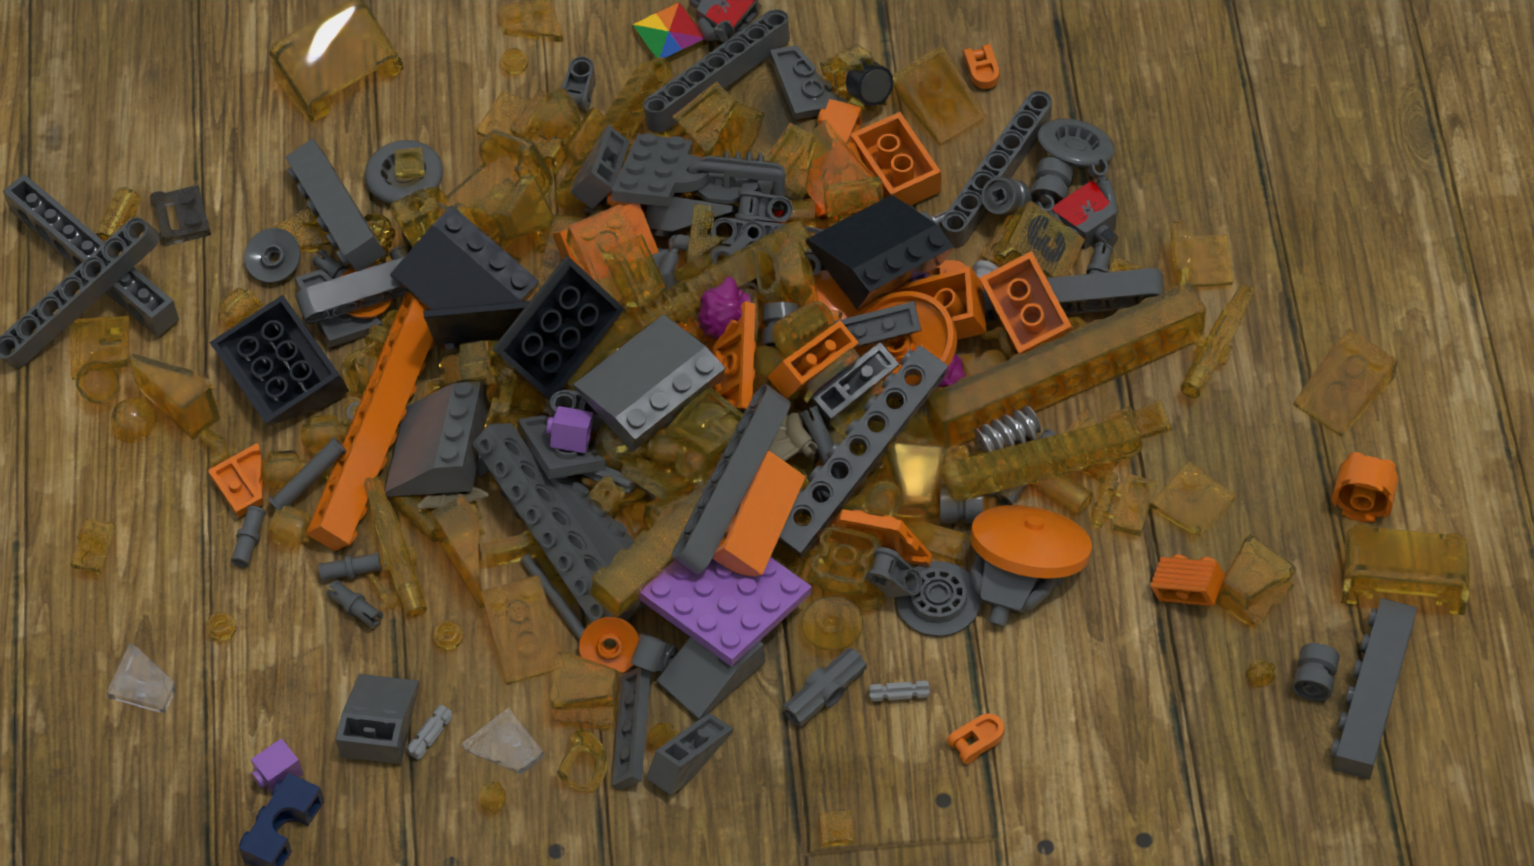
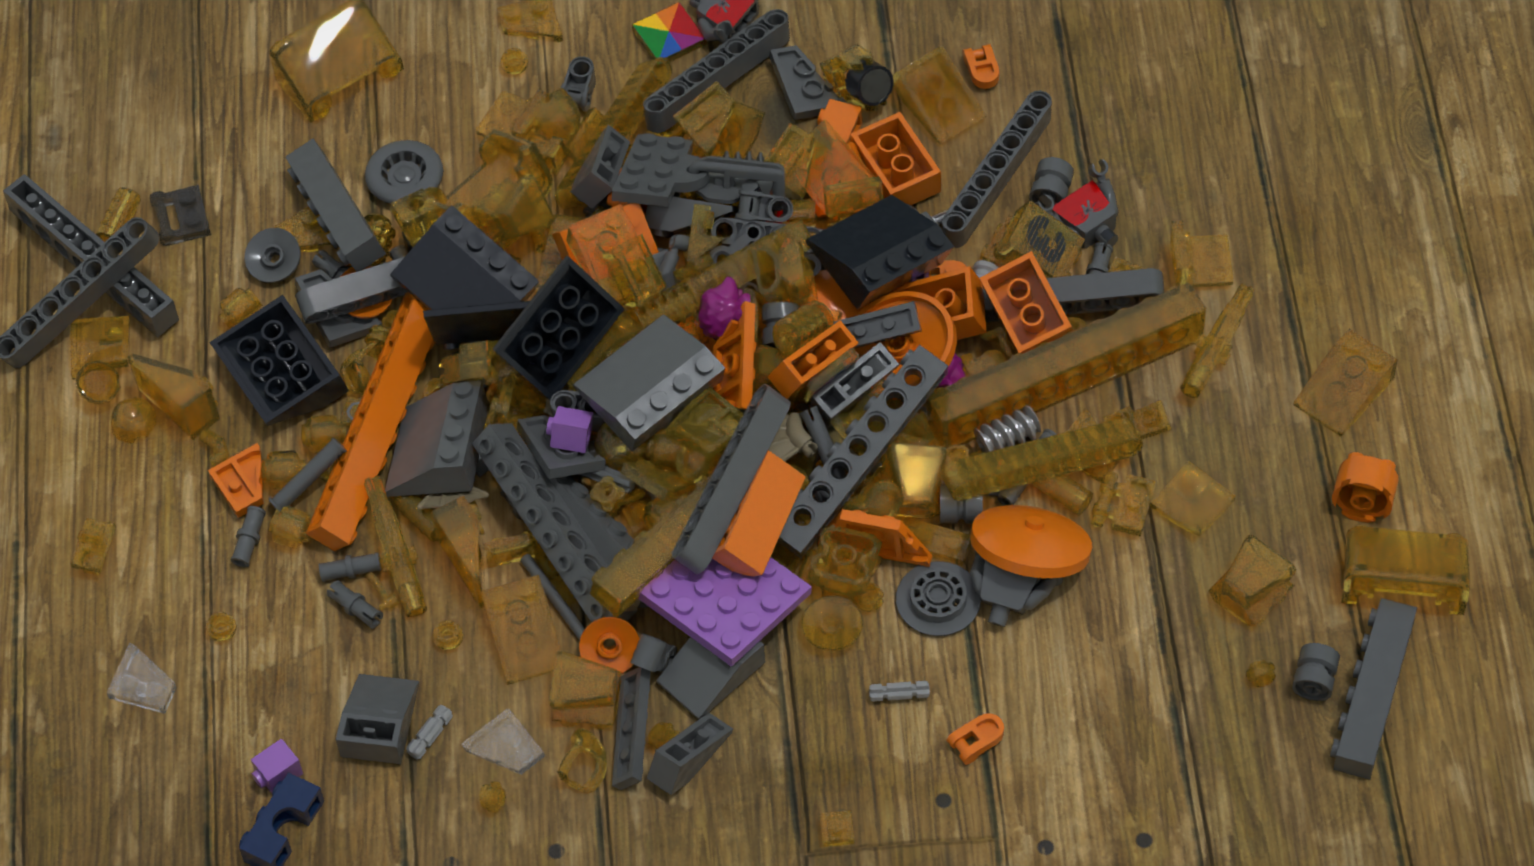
clear yellow plate [394,147,425,179] -> none
dark grey piece [782,648,867,727] -> none
dark grey piece [866,547,922,598] -> none
dark grey wheel [981,177,1031,216] -> none
dark grey wheel [1037,118,1115,167] -> none
orange brick [1151,554,1225,607] -> none

